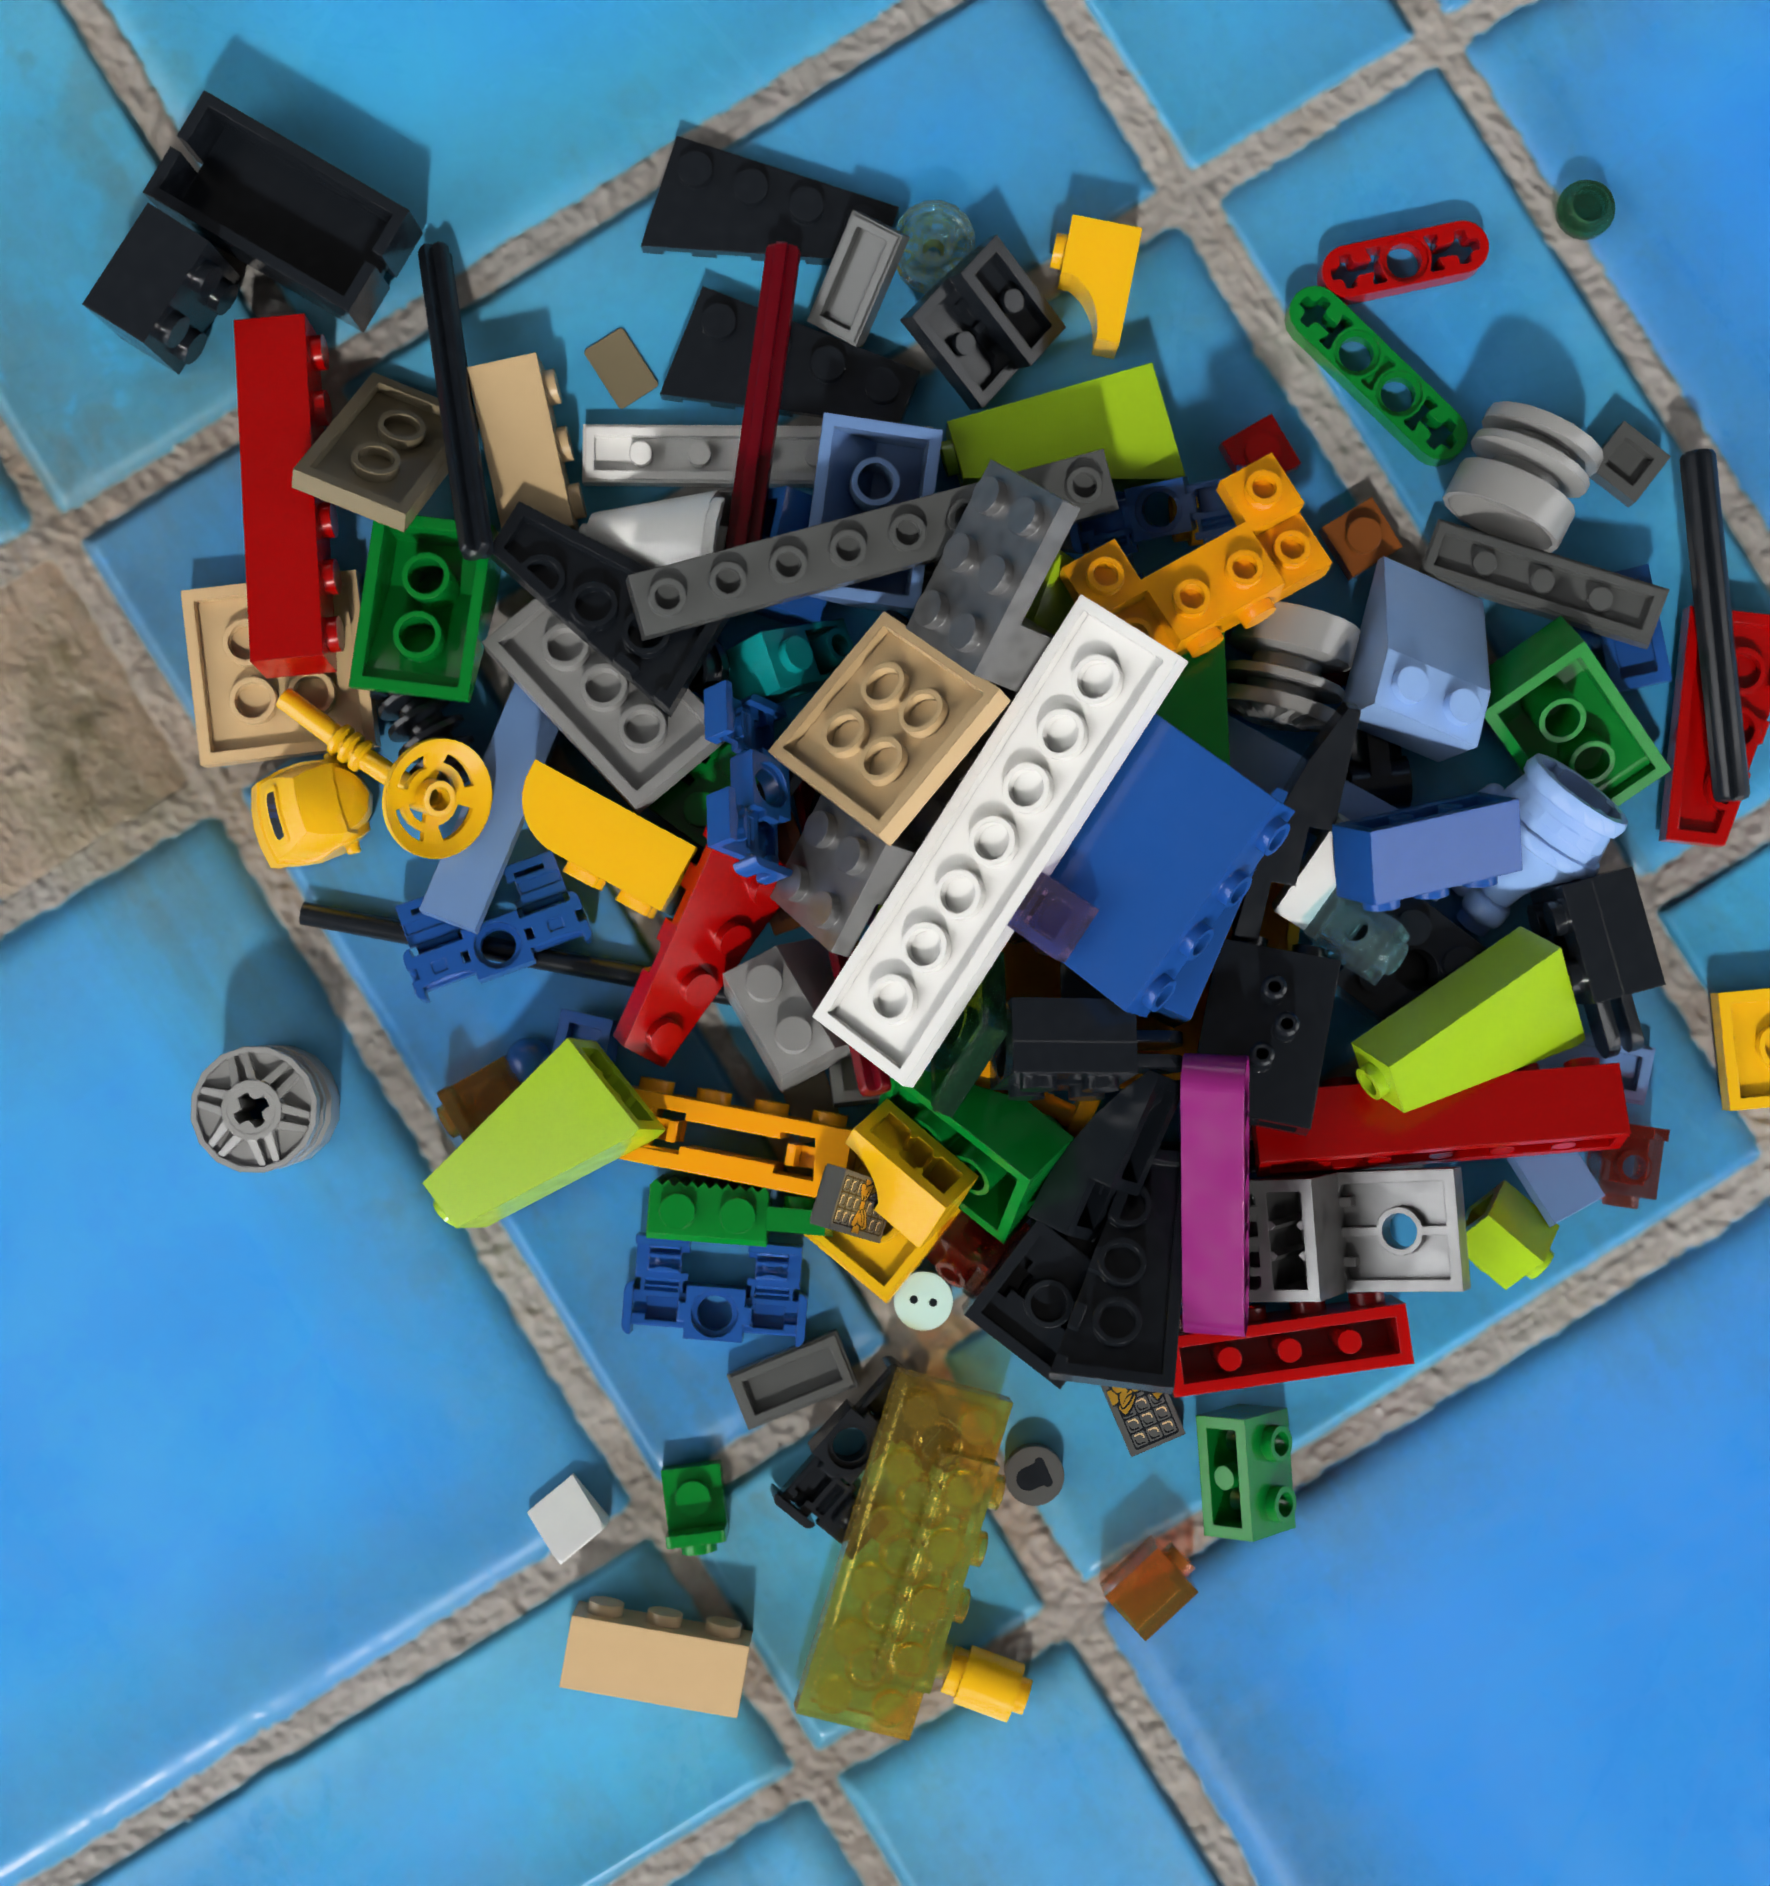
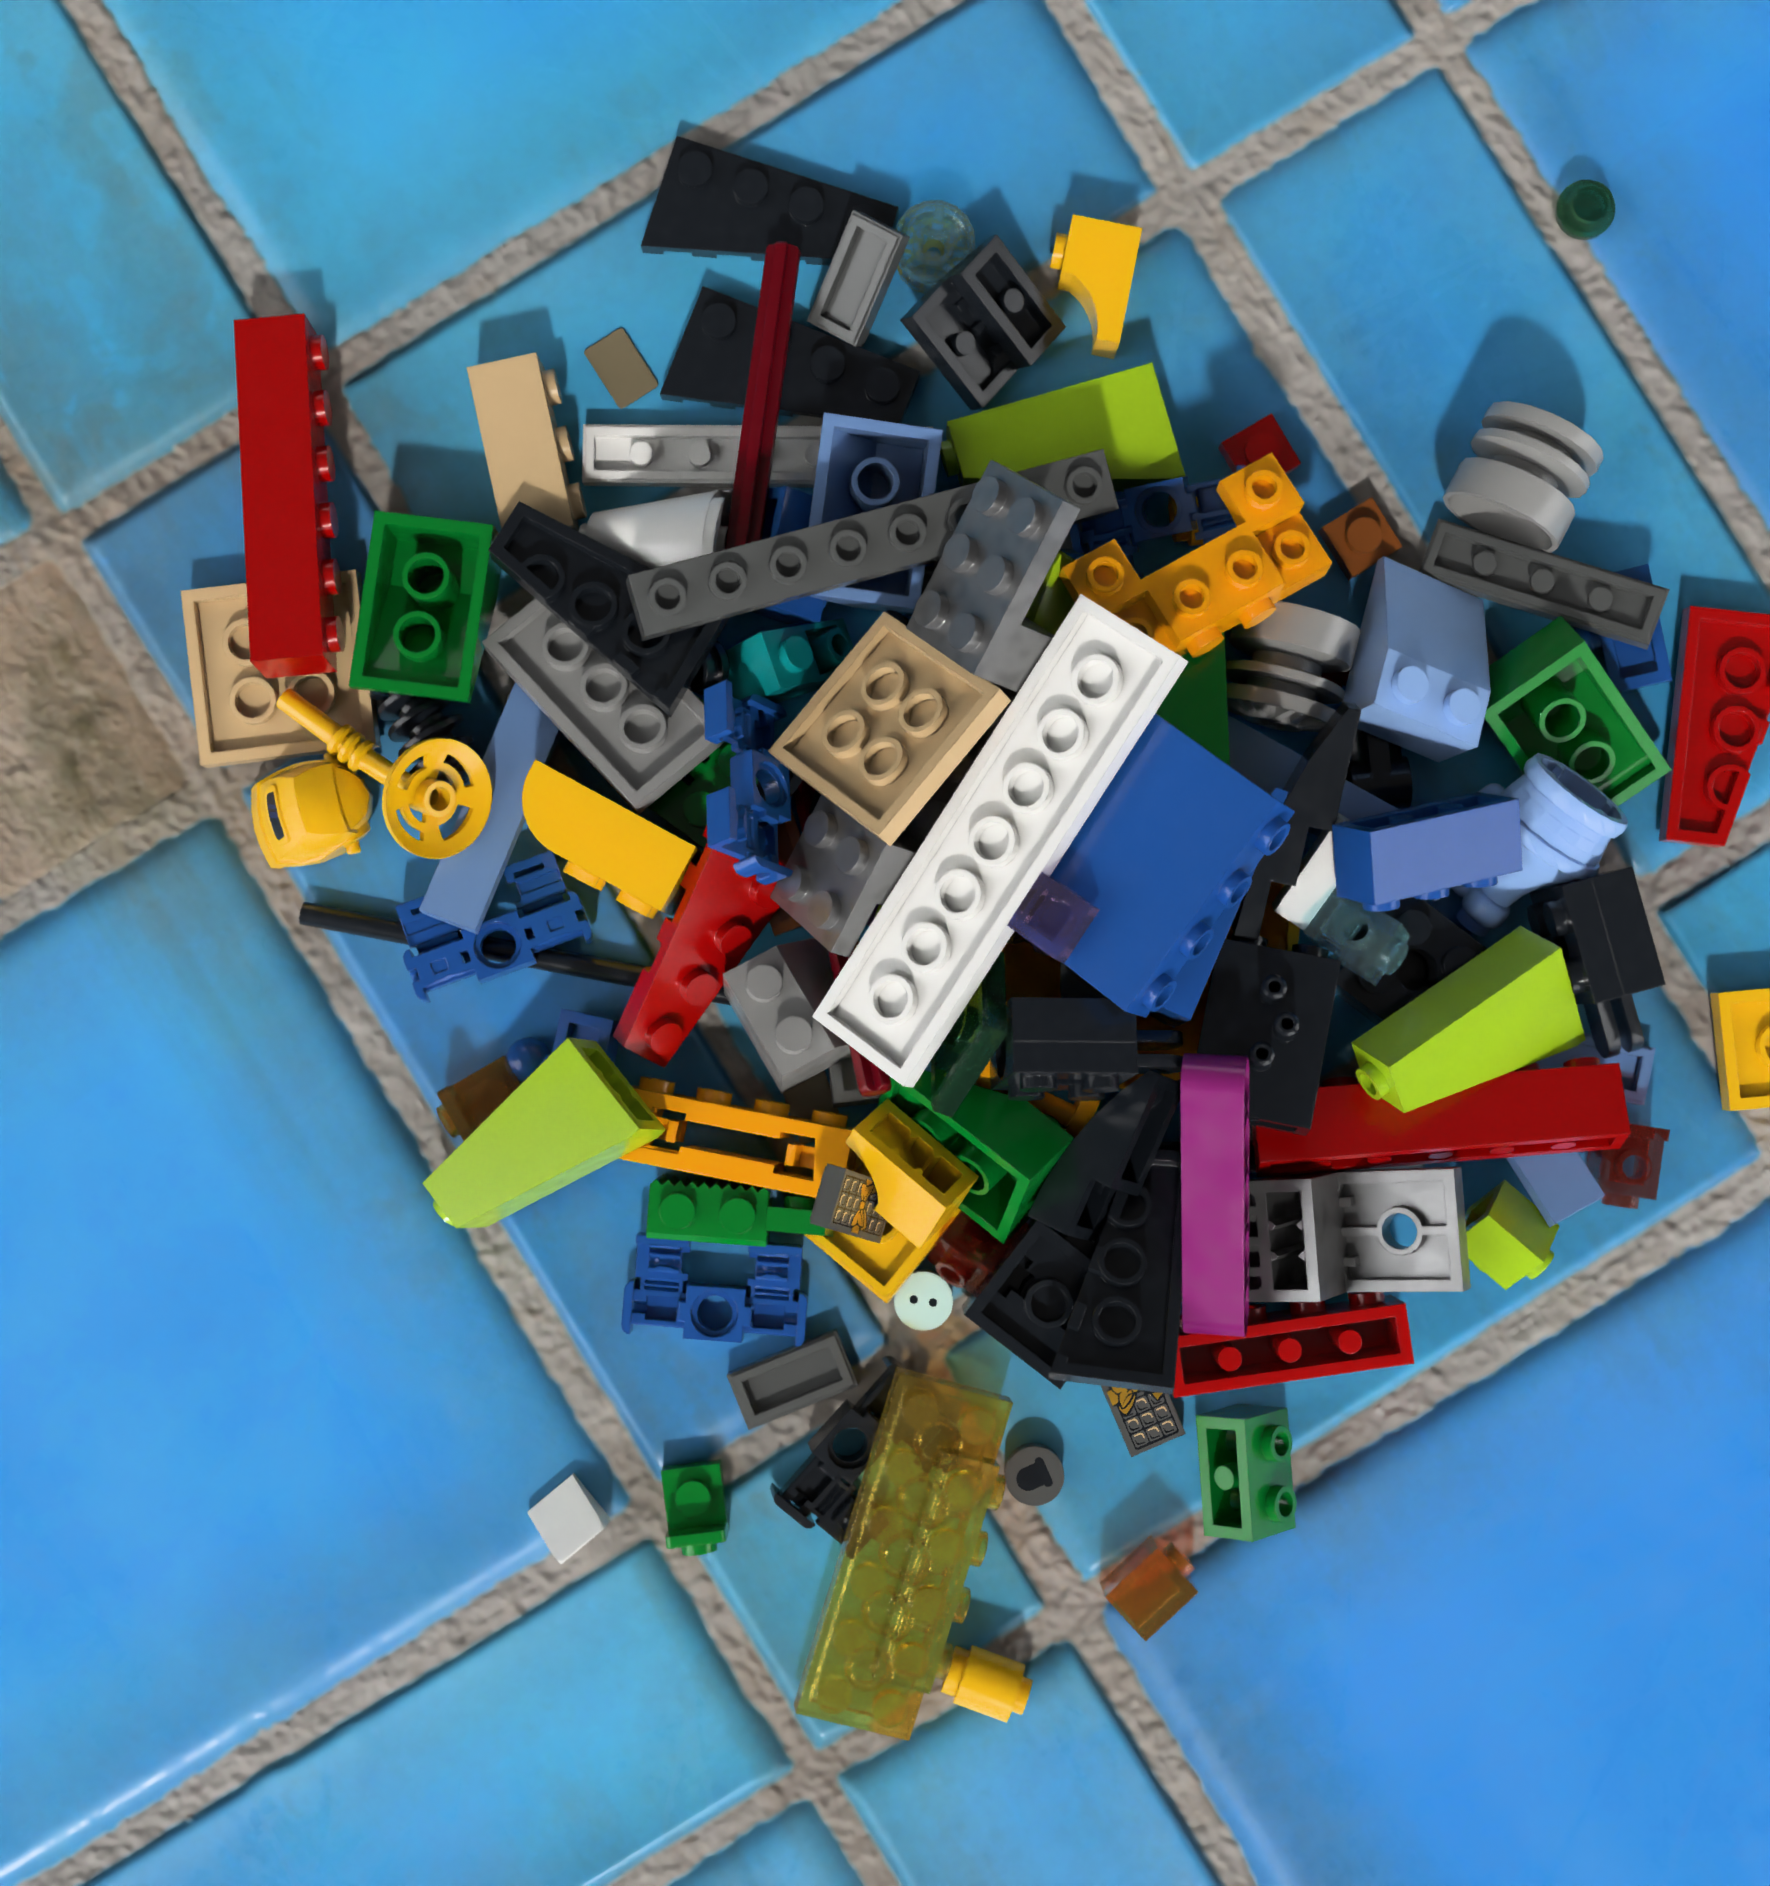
black brick [82,203,241,375] -> none
black piece [143,90,423,333] -> none
light grey wheel [191,1045,340,1173] -> none
dark tan plate [292,372,479,532] -> none
black axle [418,241,494,561] -> none
tan brick [559,1596,753,1718] -> none
green beam [1284,286,1468,467] -> none
red beam [1317,220,1489,305] -> none
dark grey plate [1589,421,1671,507] -> none
black axle [1679,449,1750,802] -> none

